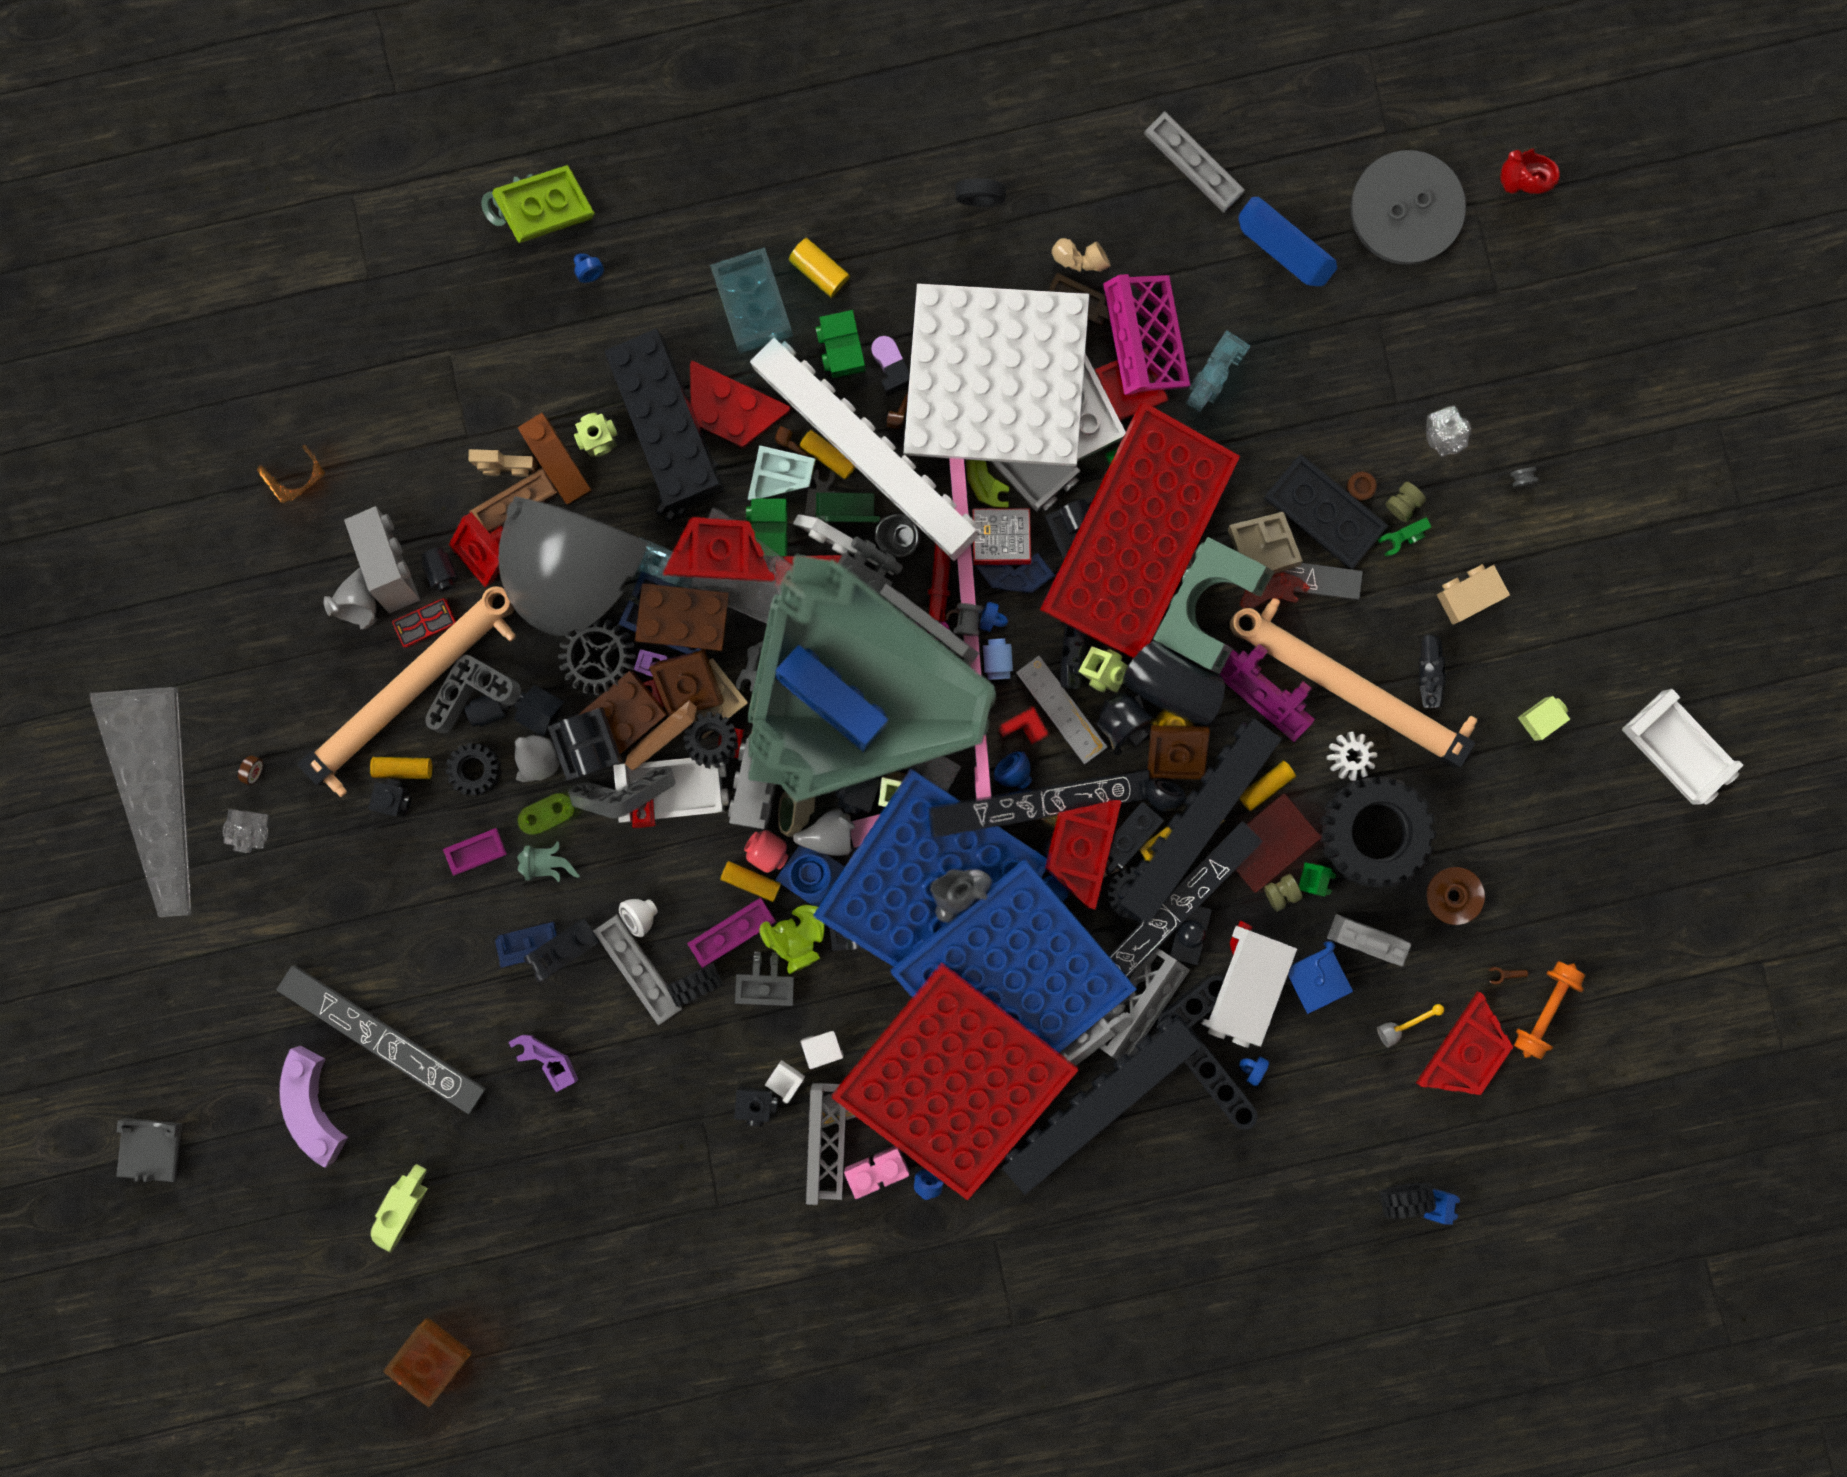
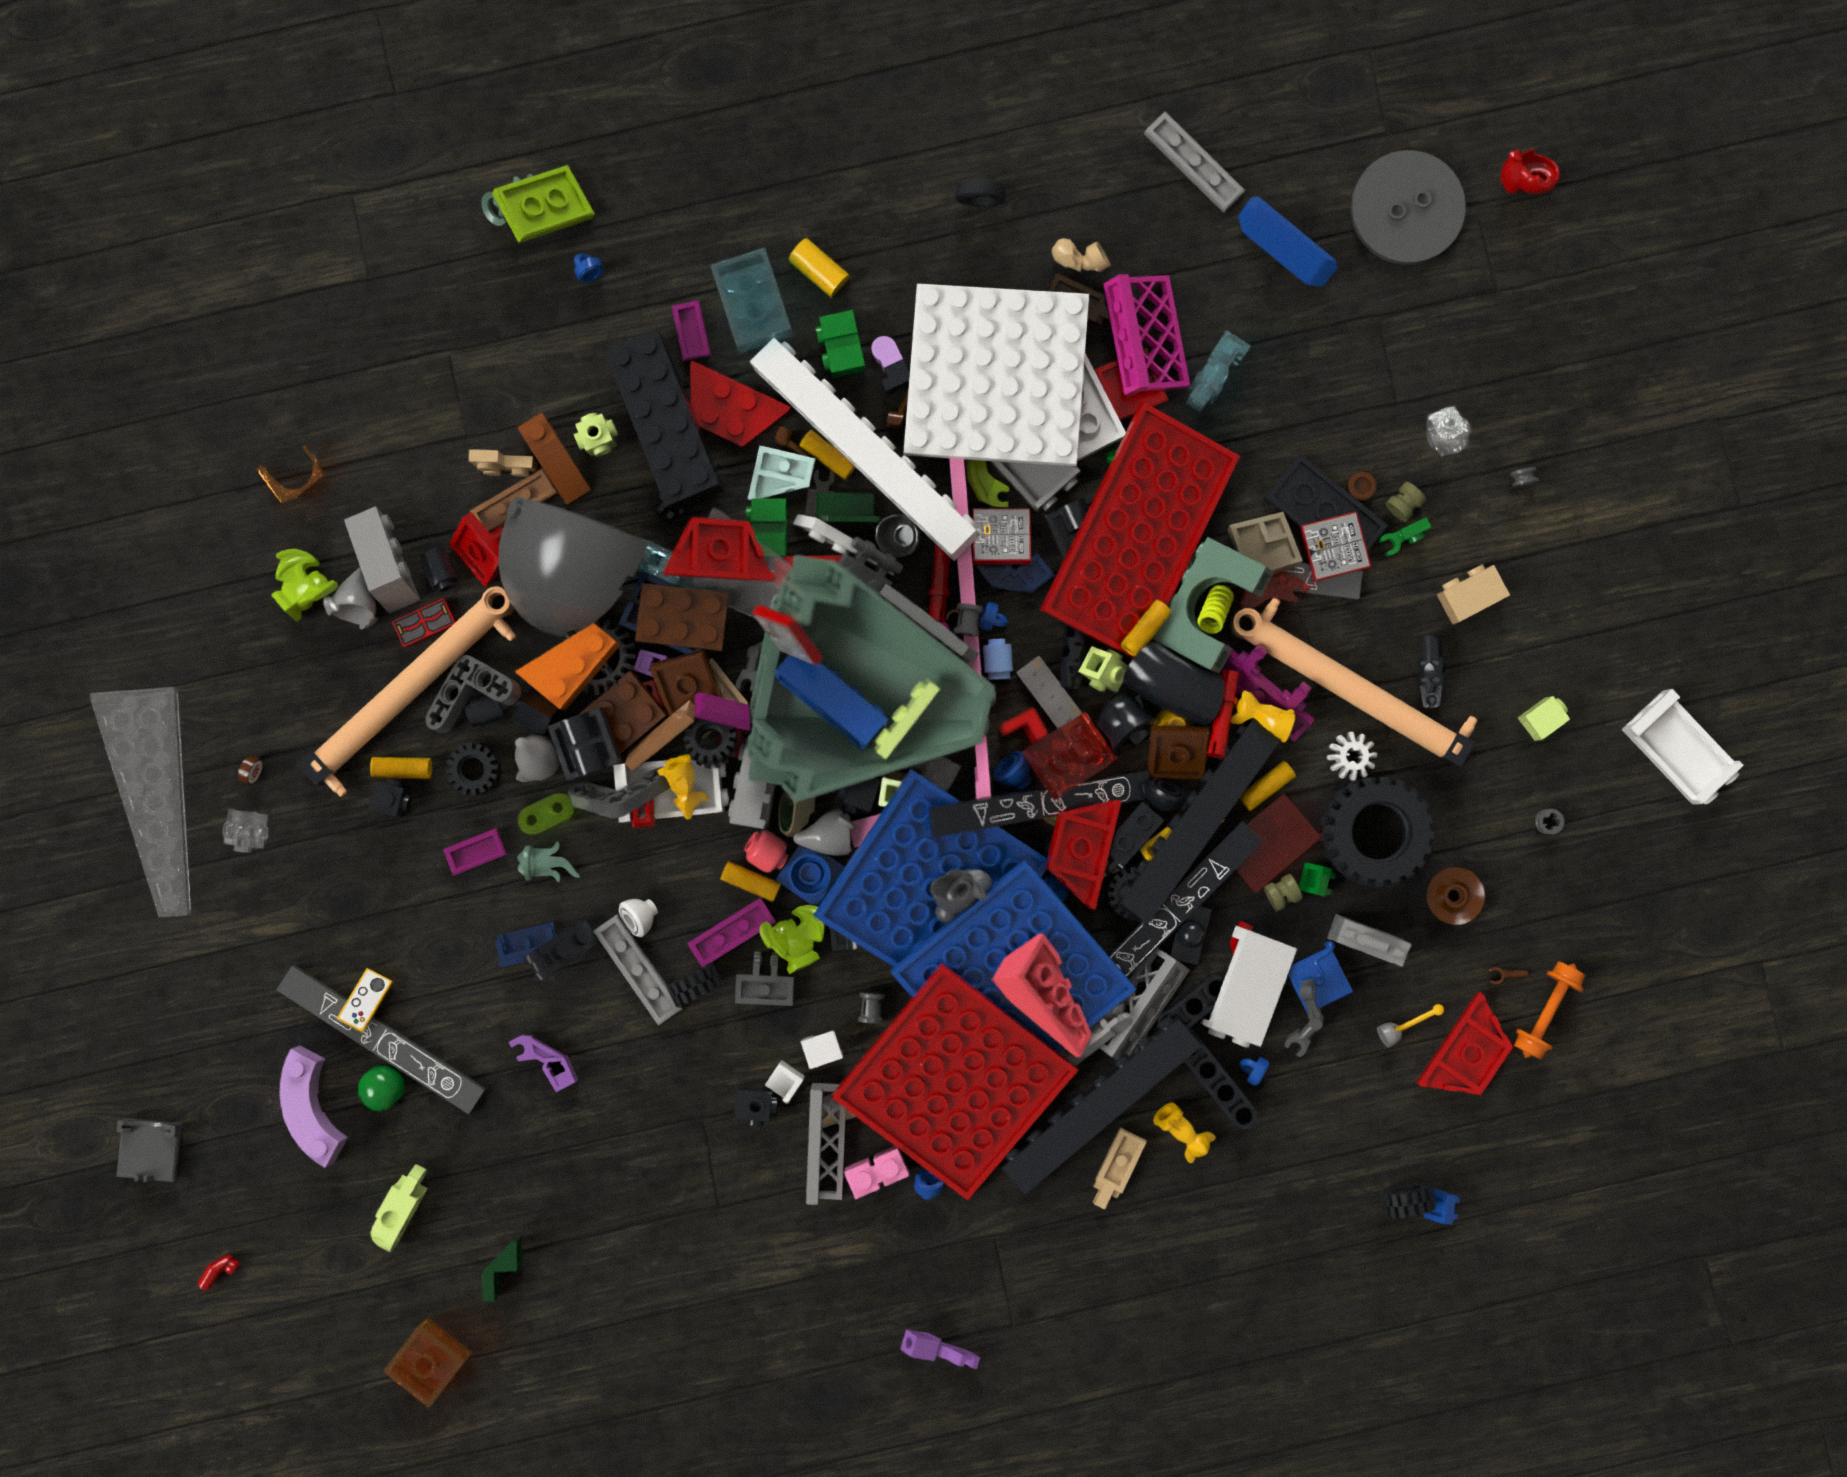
none -> red arm [198,1255,240,1290]
none -> lime animal [271,549,339,622]
none -> tile [337,968,393,1033]
none -> green hair [358,1064,405,1112]
none -> dark green slope [482,1237,522,1302]
none -> orange wedge [515,623,621,711]
none -> yellow animal [657,754,708,820]
none -> magenta tile [671,300,711,361]
none -> magenta tile [695,693,750,731]
none -> tile [752,605,823,666]
none -> dark grey bush [858,991,886,1024]
none -> yellowish green plate [874,678,940,759]
none -> medium lavender piece [900,1330,980,1369]
none -> coral wedge [992,934,1092,1057]
none -> clear red plate [1022,712,1118,801]
none -> tan hinge [1093,1127,1147,1209]
none -> yellow piece [1121,600,1172,657]
none -> yellow animal [1153,1102,1215,1163]
none -> neon yellow piece [1198,585,1234,634]
none -> red pin [1207,670,1240,758]
none -> yellow animal [1231,691,1295,743]
none -> dark grey piece [1284,979,1324,1057]
none -> light grey tile [1300,512,1371,582]
none -> dark grey bush [1535,809,1564,834]

